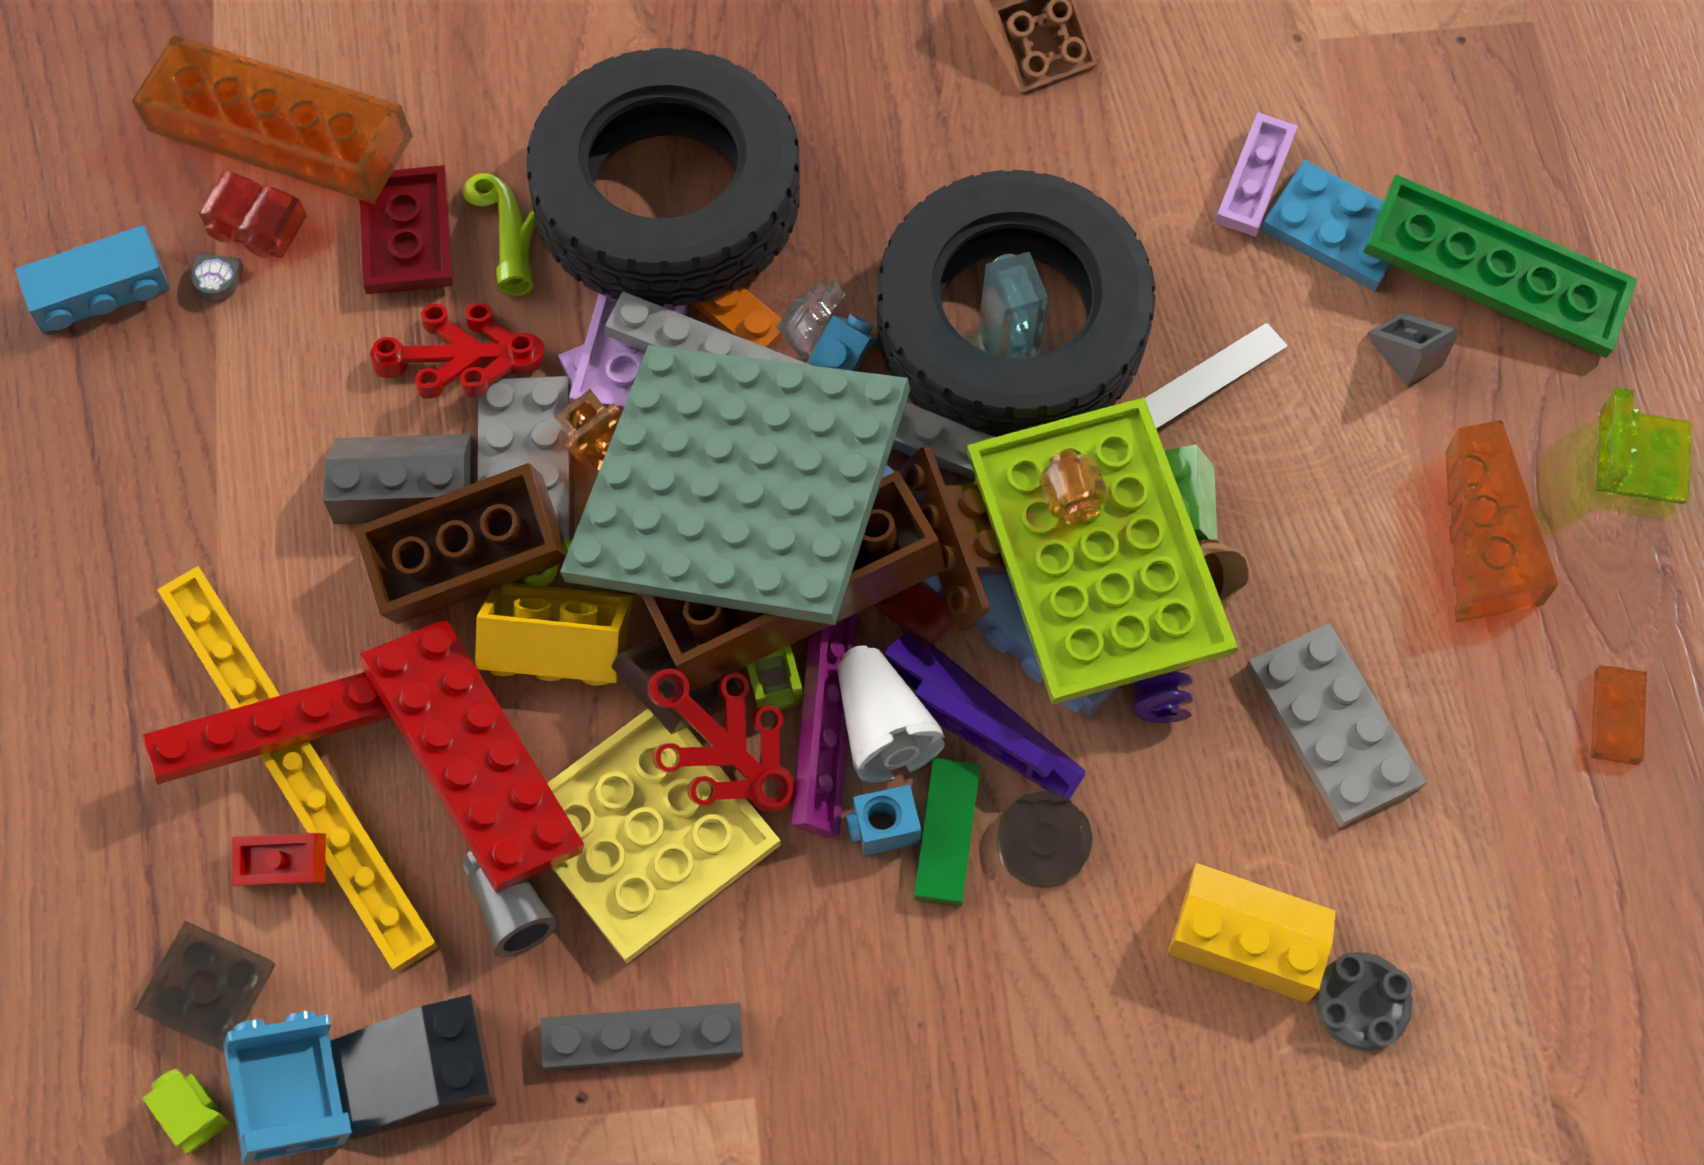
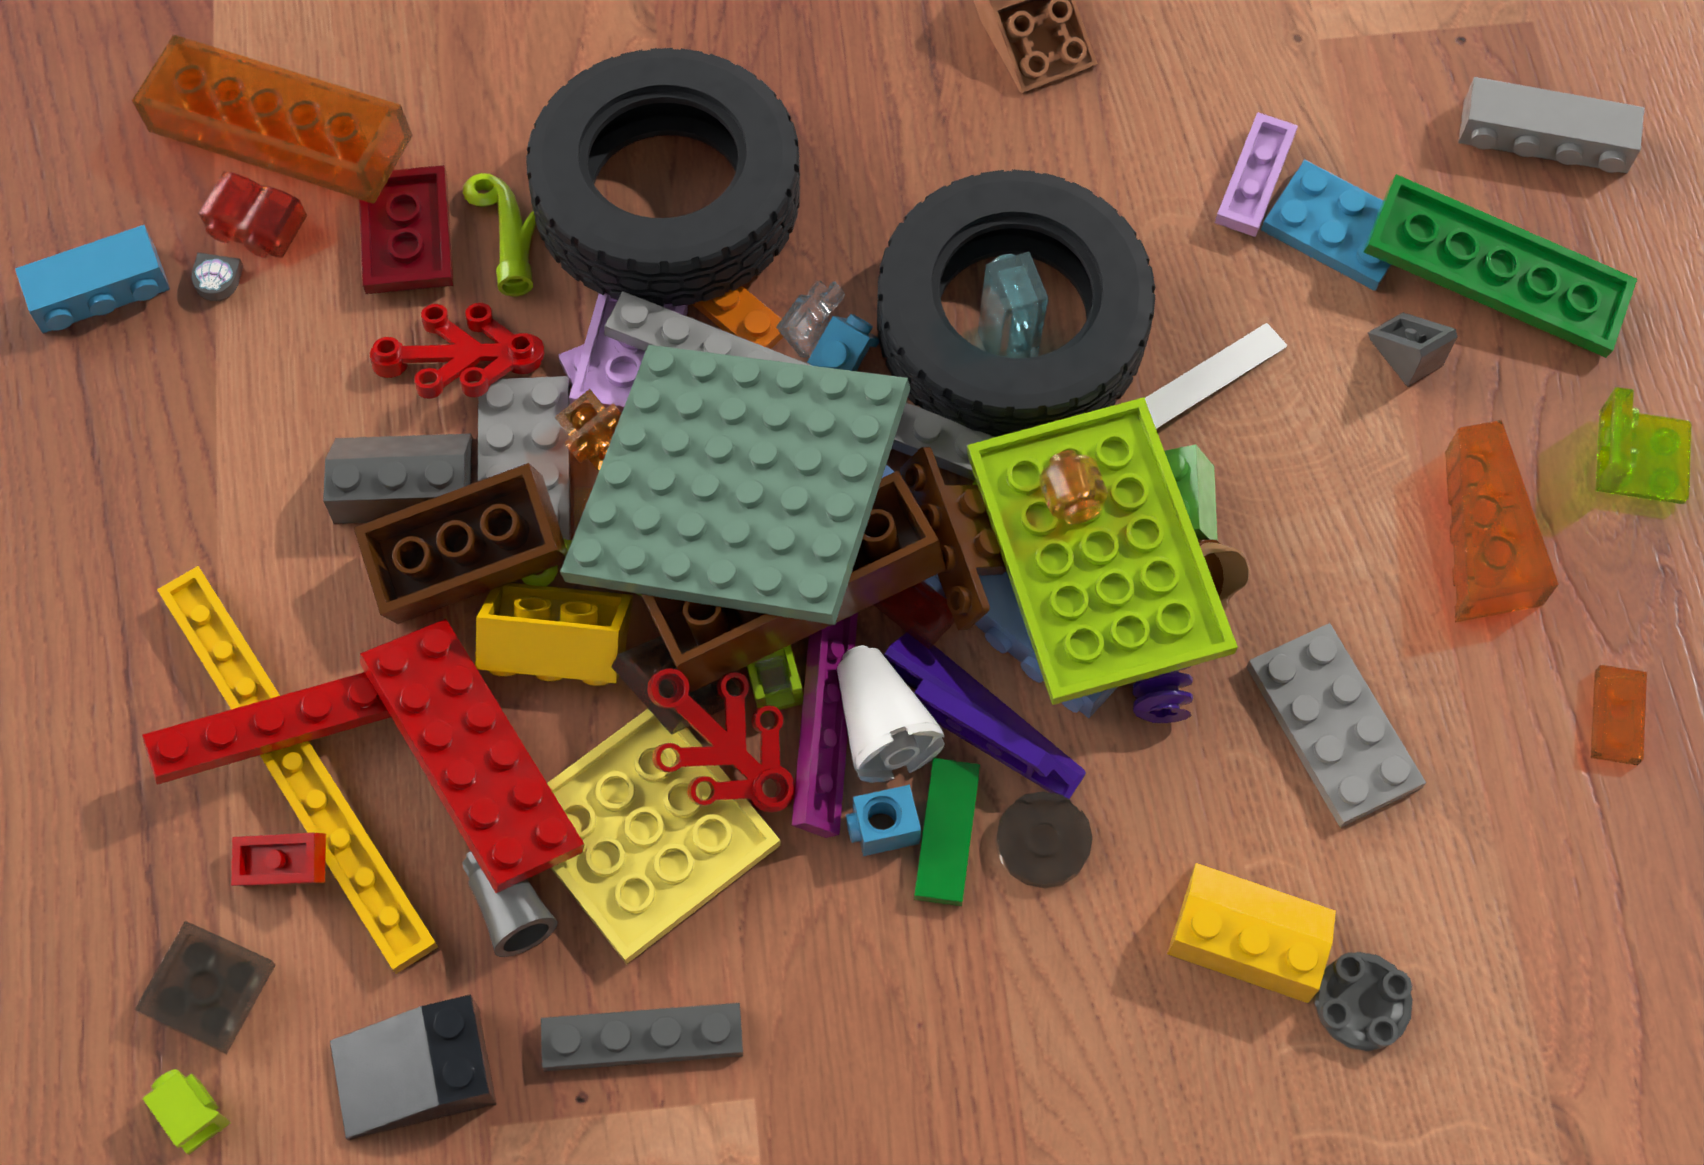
dark azure panel [223,1011,352,1164] -> none
none -> light grey brick [1458,77,1645,173]

